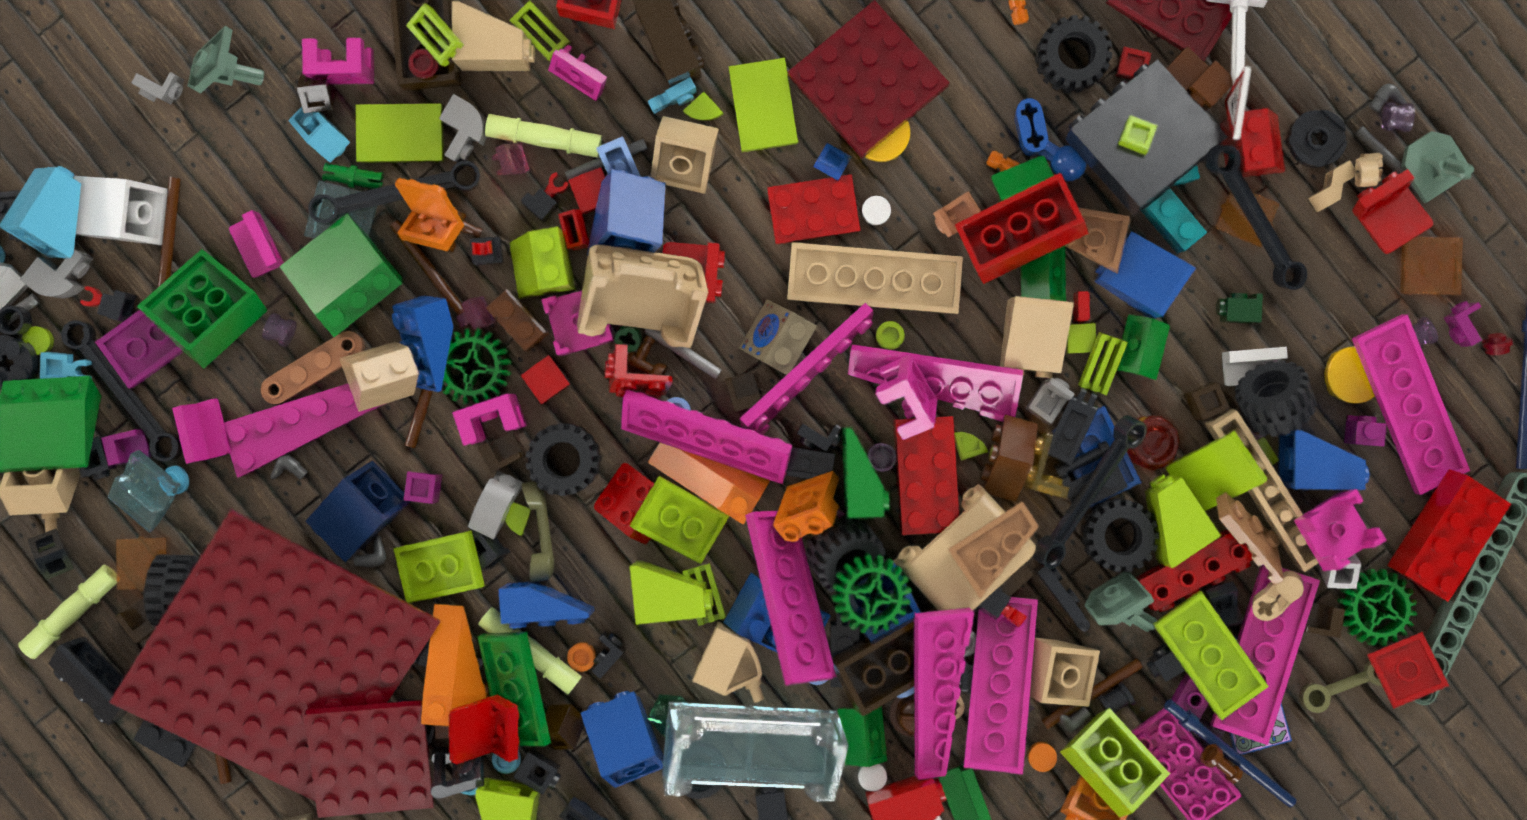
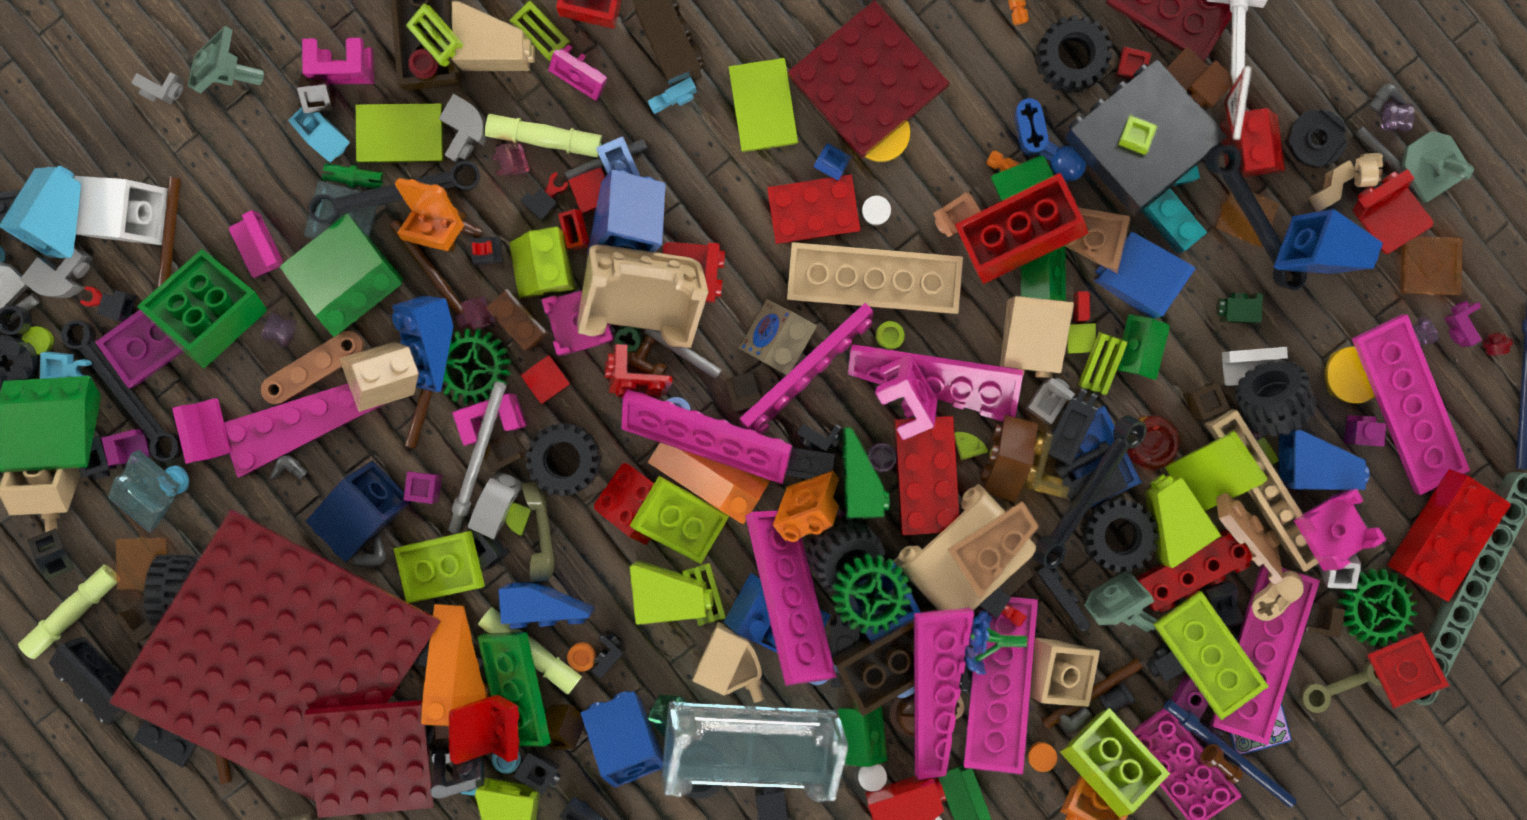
tan slope [650,116,719,194] -> none
lime tile [683,92,723,121] -> none
none -> light grey bar [448,382,506,534]
none -> plant [964,611,1028,675]
none -> blue slope [1274,209,1383,274]

